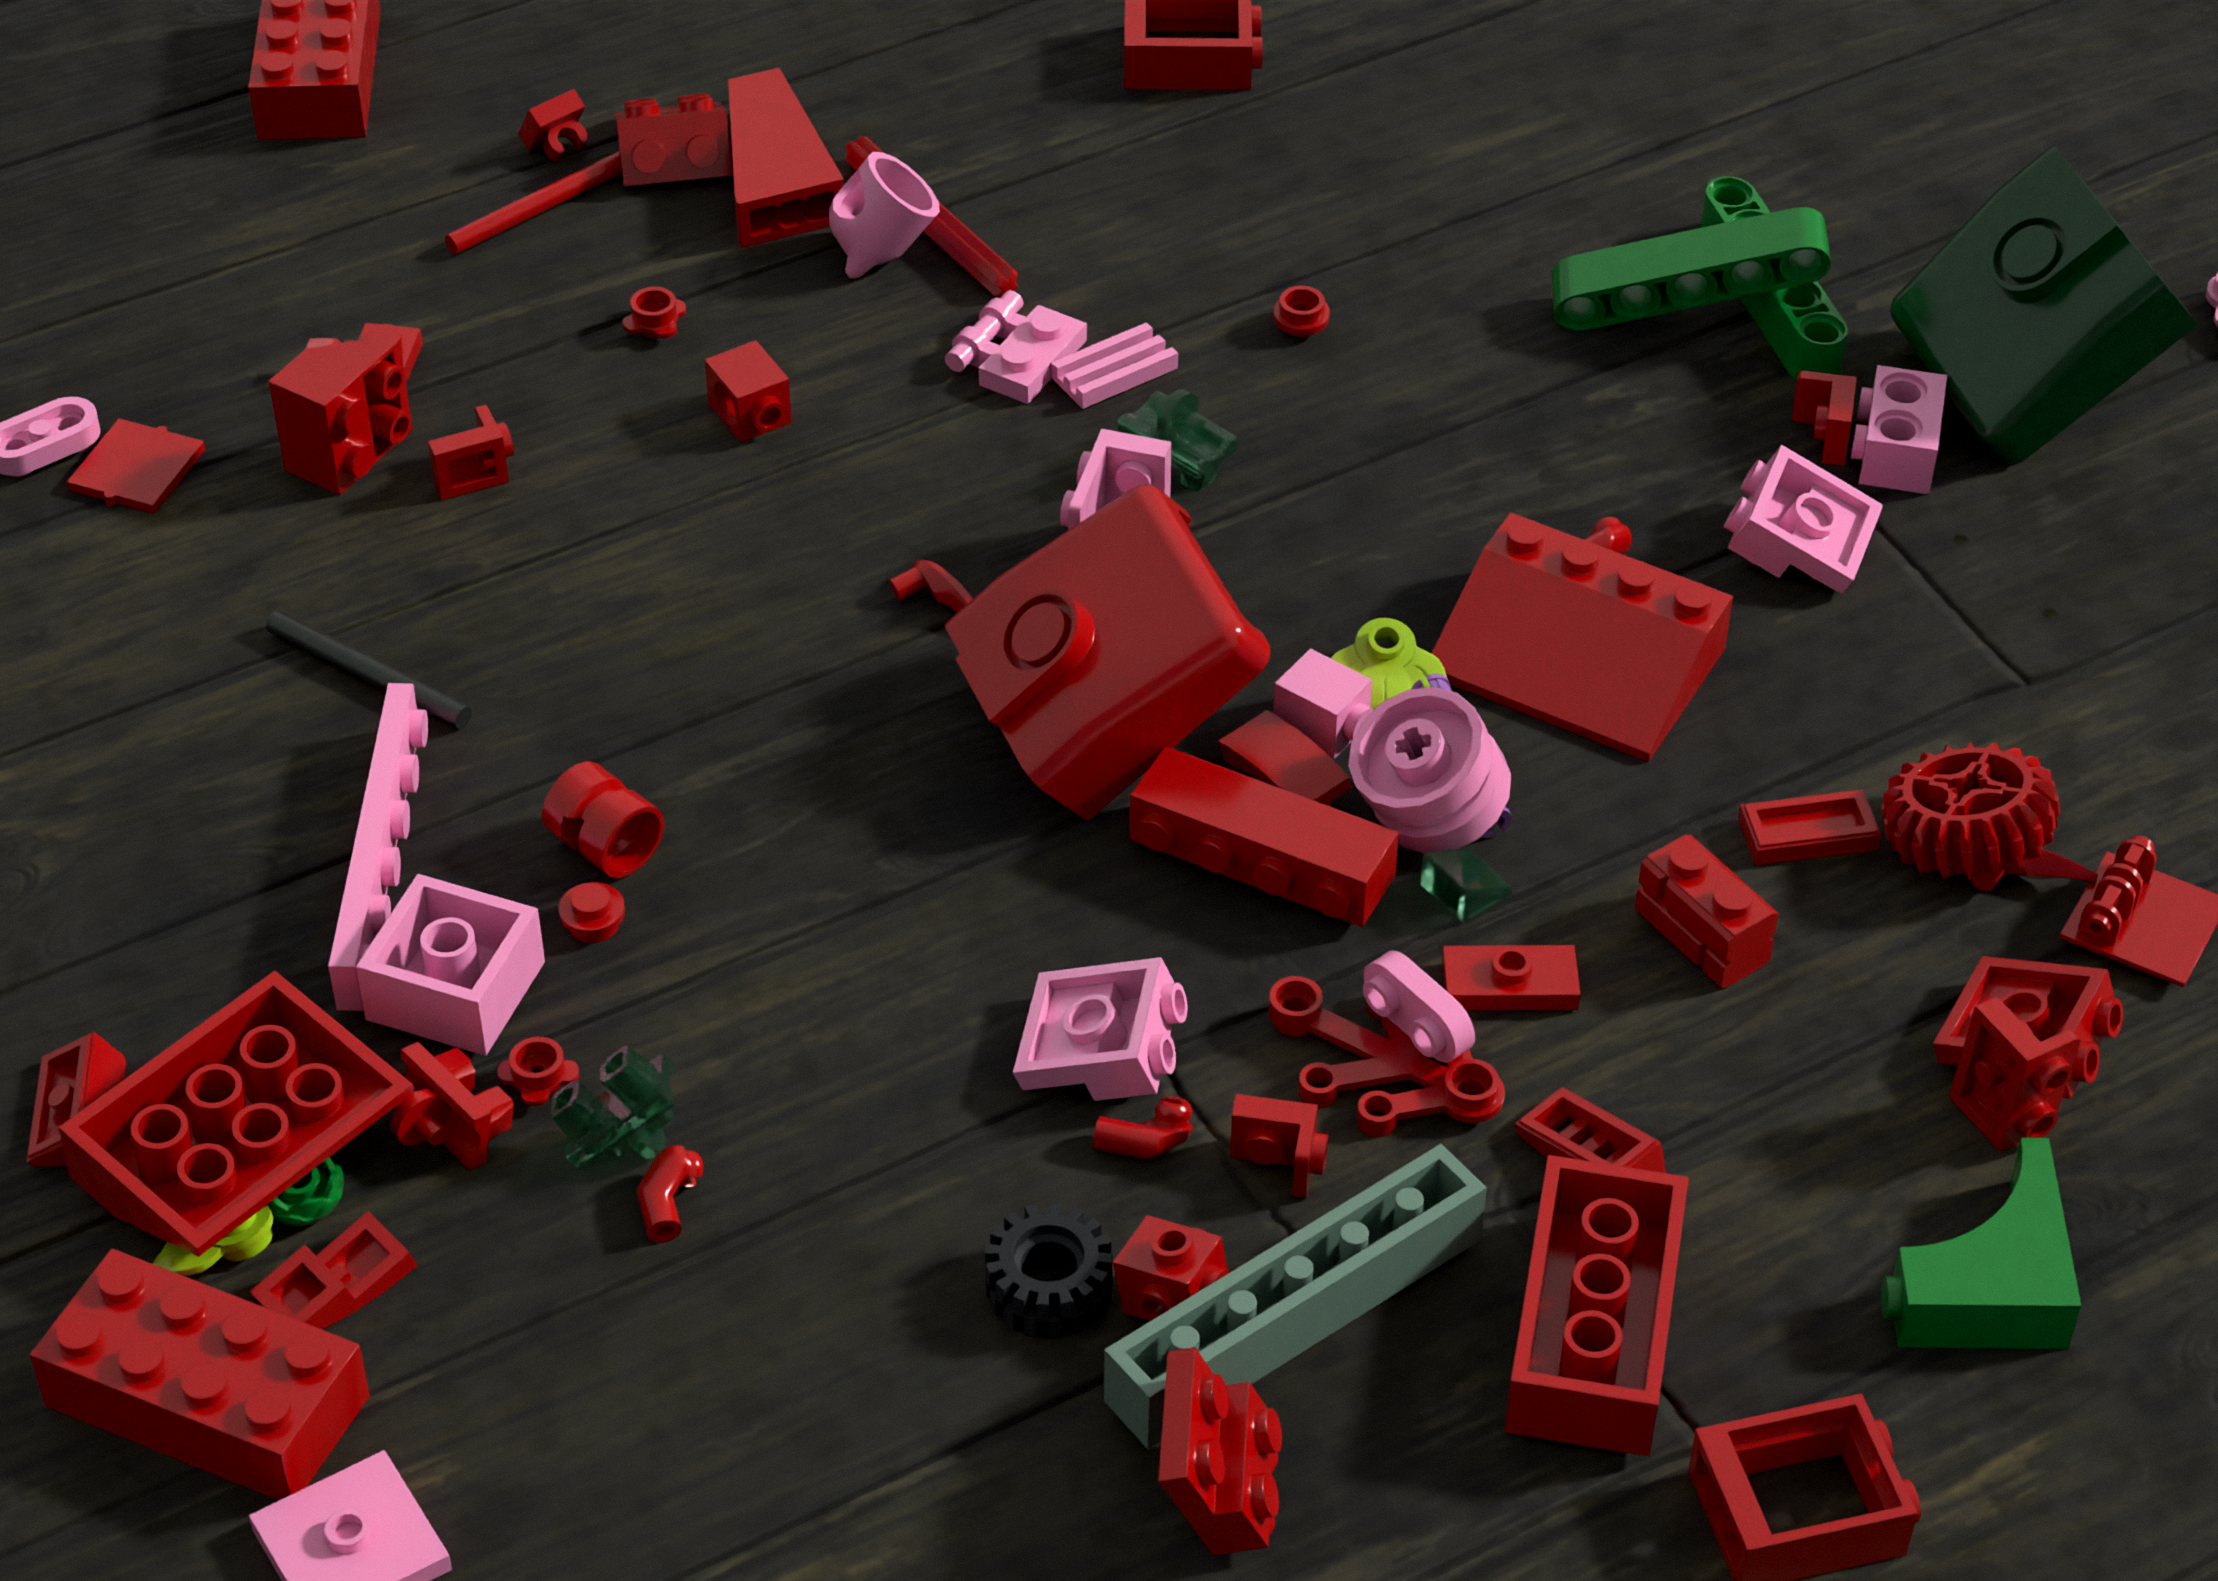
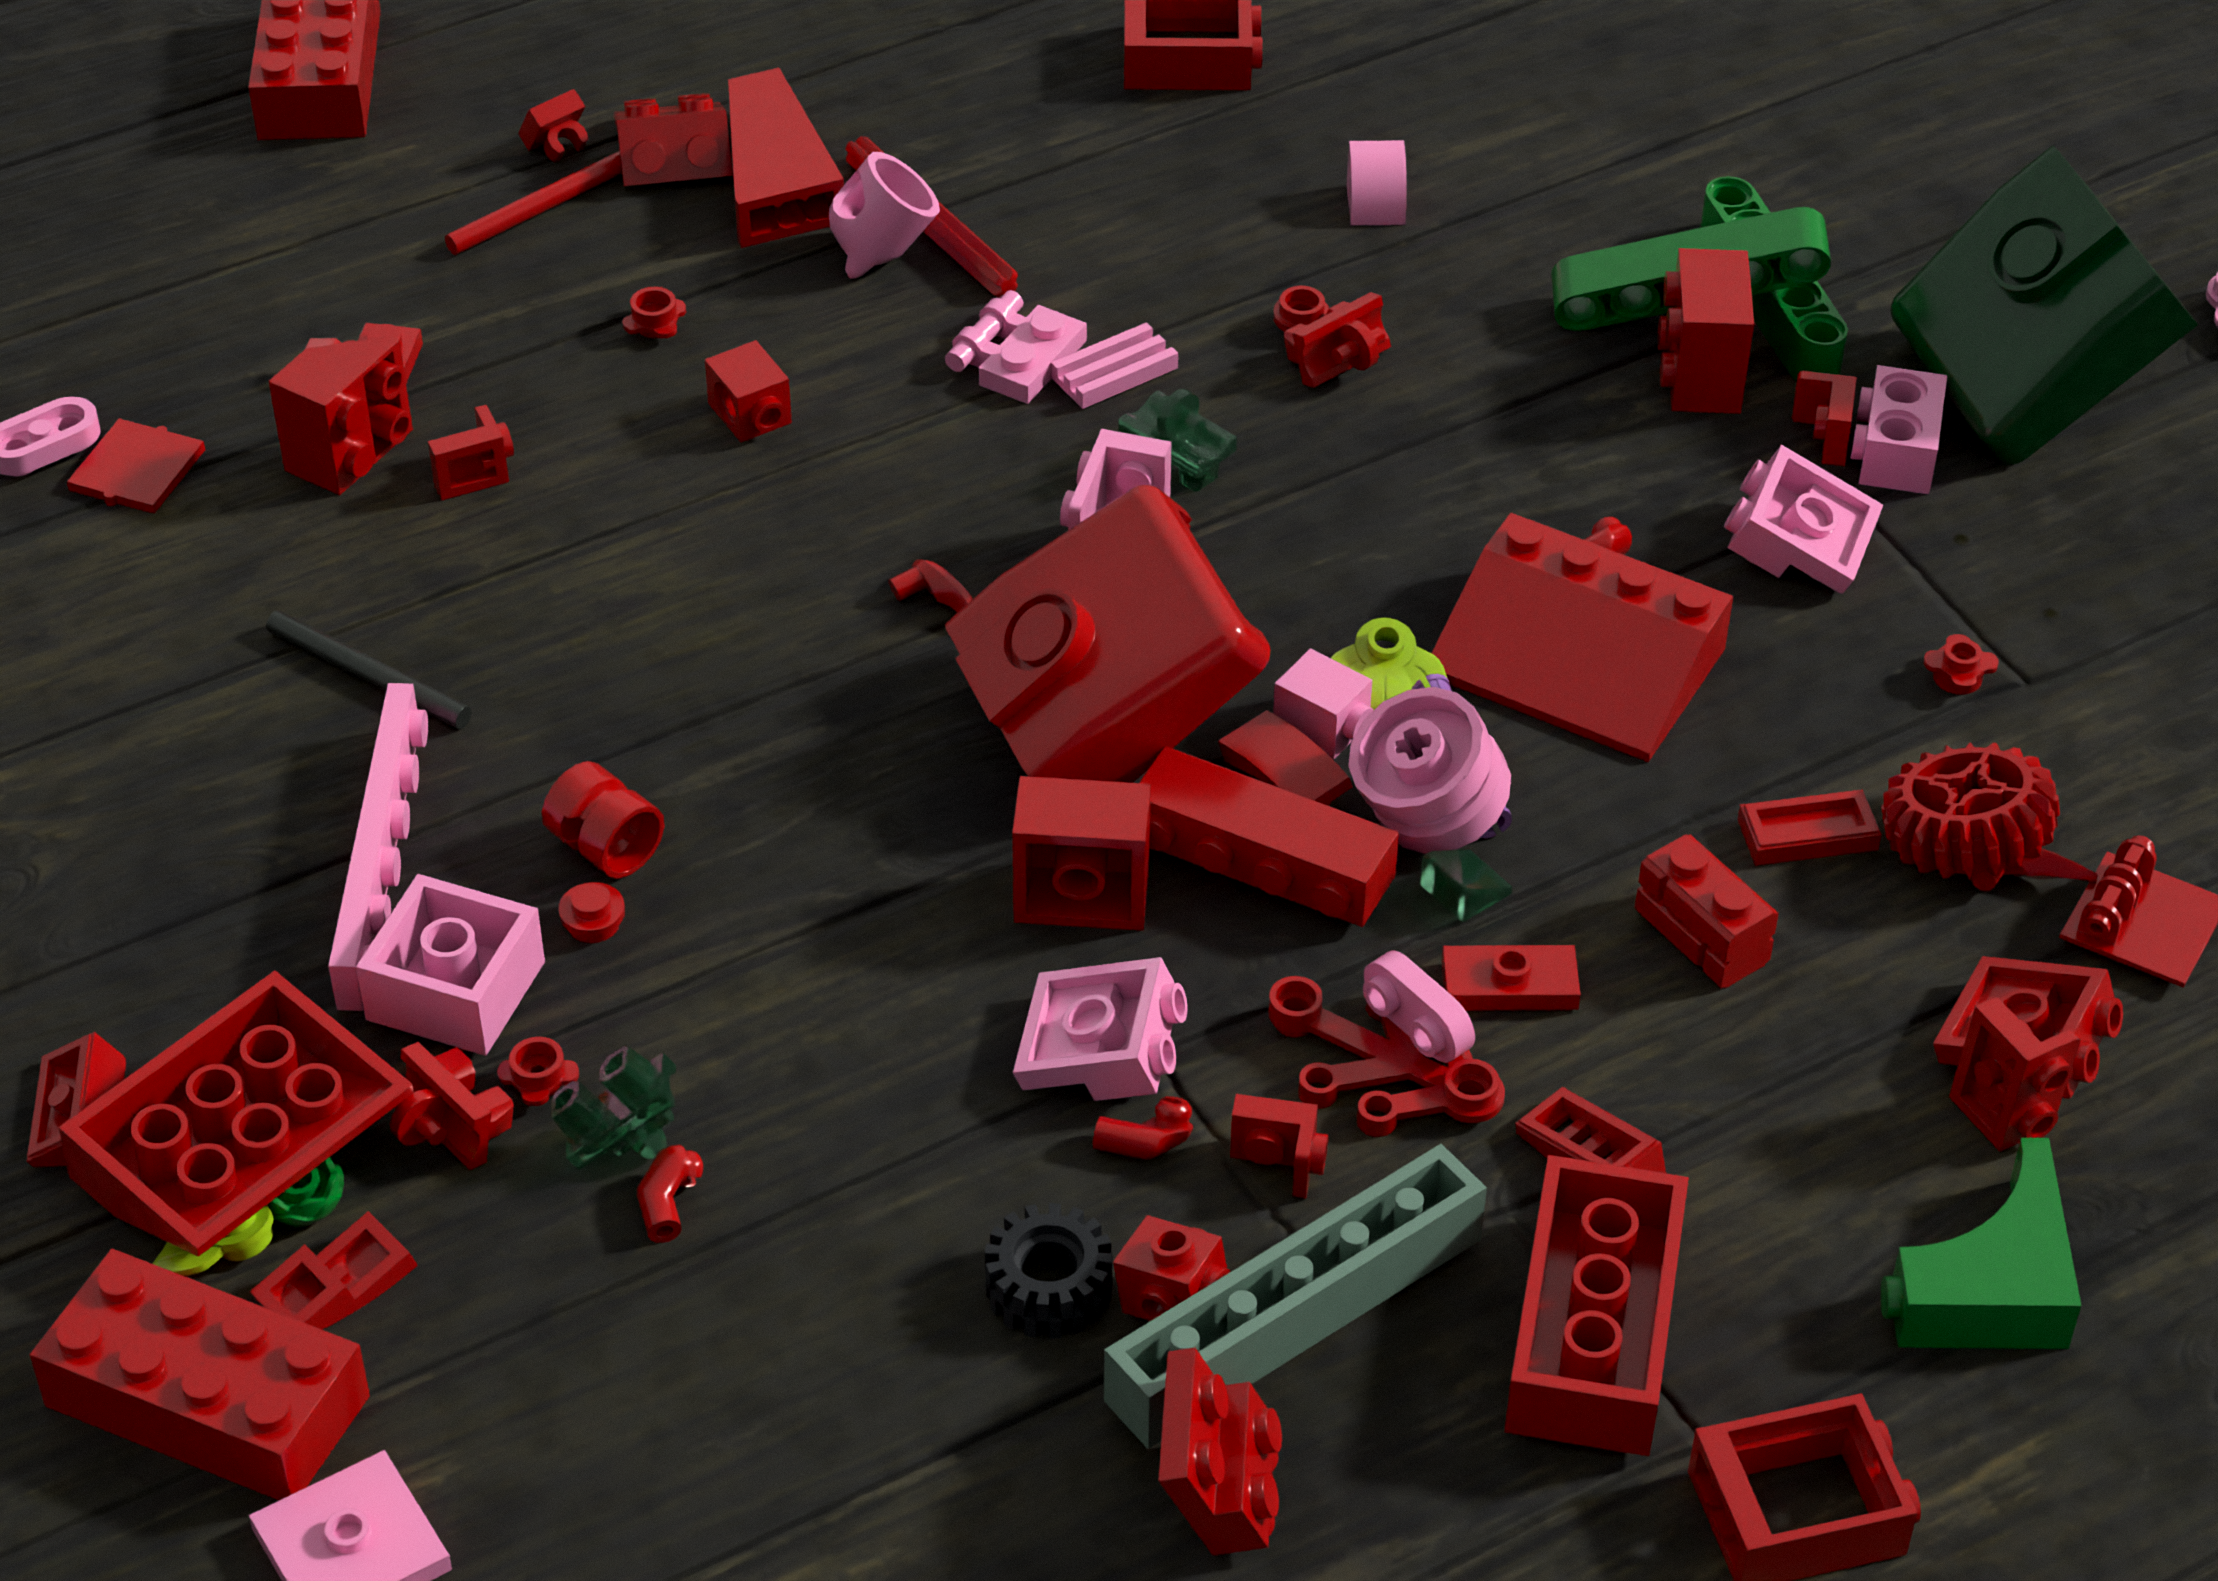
none -> red brick [1012,776,1151,931]
none -> red hips [1283,292,1391,388]
none -> bright pink brick [1347,140,1407,225]
none -> red brick [1658,248,1754,414]
none -> red plate [1923,634,1999,695]

